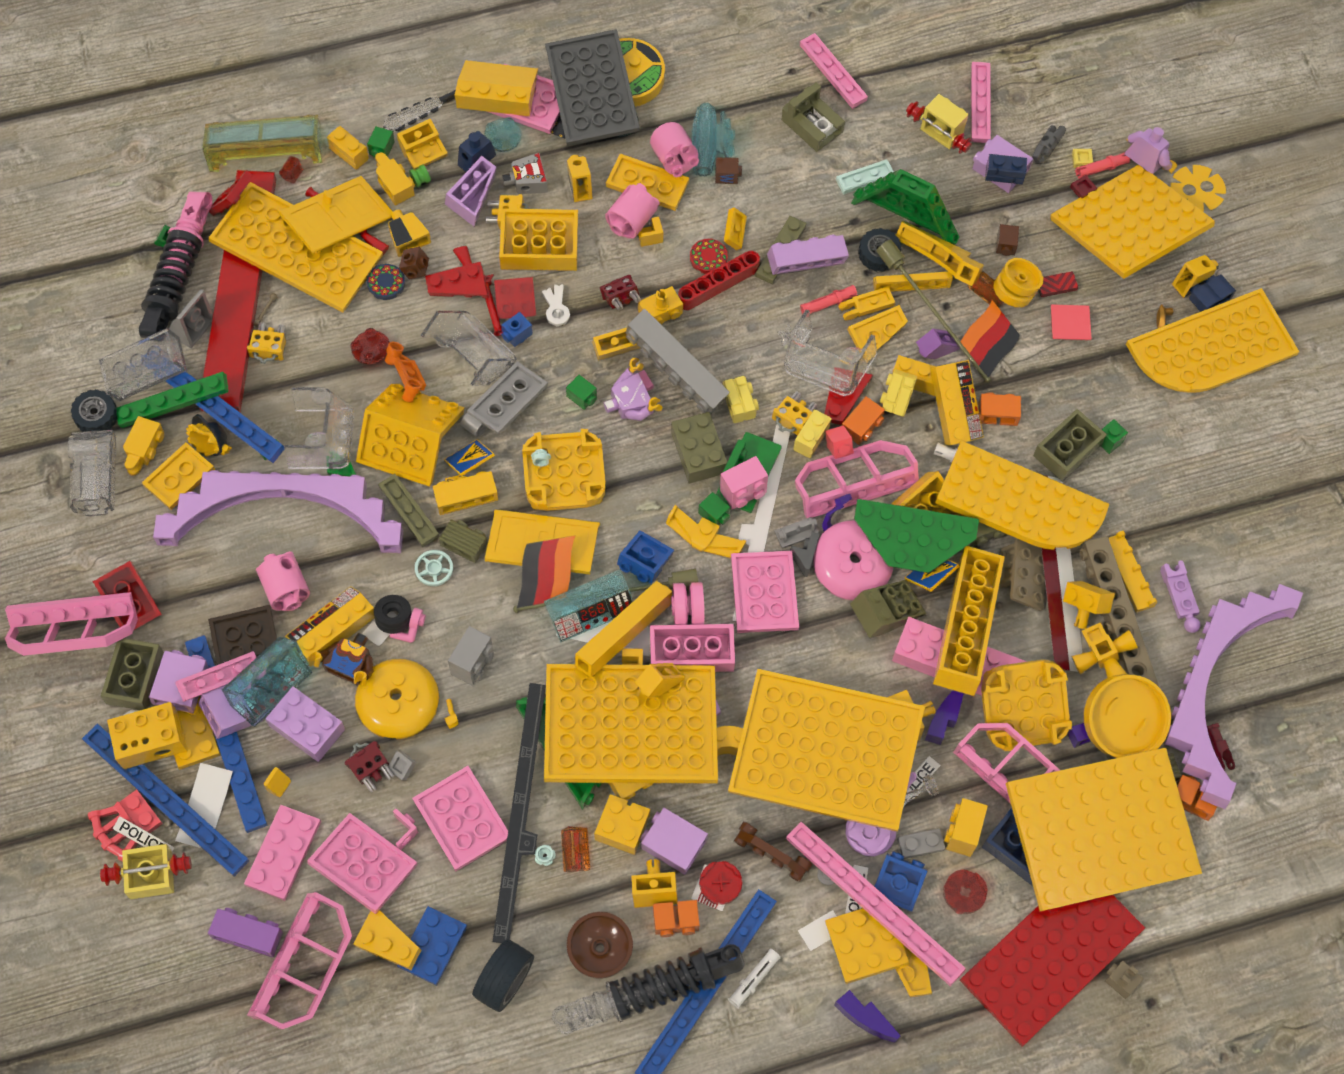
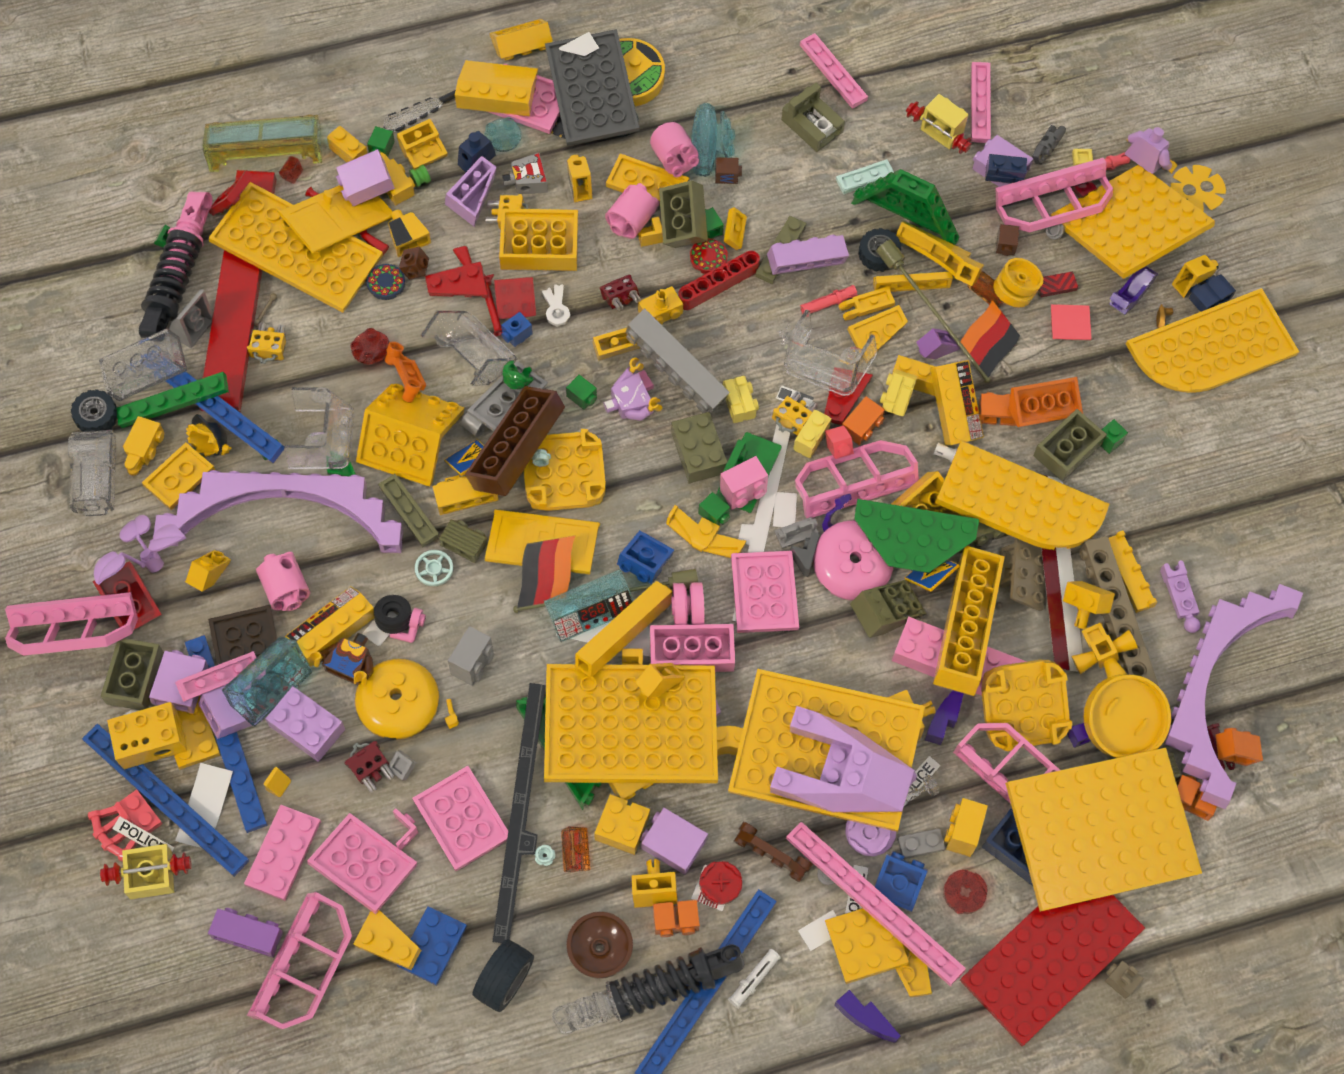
none -> lavender plant [94,515,186,585]
none -> yellow slope [185,550,231,592]
none -> lavender brick [336,149,395,206]
none -> reddish brown brick [465,386,565,496]
none -> yellow slope [489,19,553,60]
none -> green hair [502,361,534,390]
none -> white sticker [559,32,599,56]
none -> olive brick [659,180,708,248]
none -> green brick [705,207,724,239]
none -> lavender wedge [770,706,915,812]
none -> white sticker [773,492,797,527]
none -> sticker [776,386,814,408]
none -> bright pink plate [995,158,1113,233]
none -> orange slope [1009,377,1083,427]
none -> light grey plate [1046,224,1065,240]
none -> arch [1109,266,1158,315]
none -> orange piece [1215,728,1263,766]

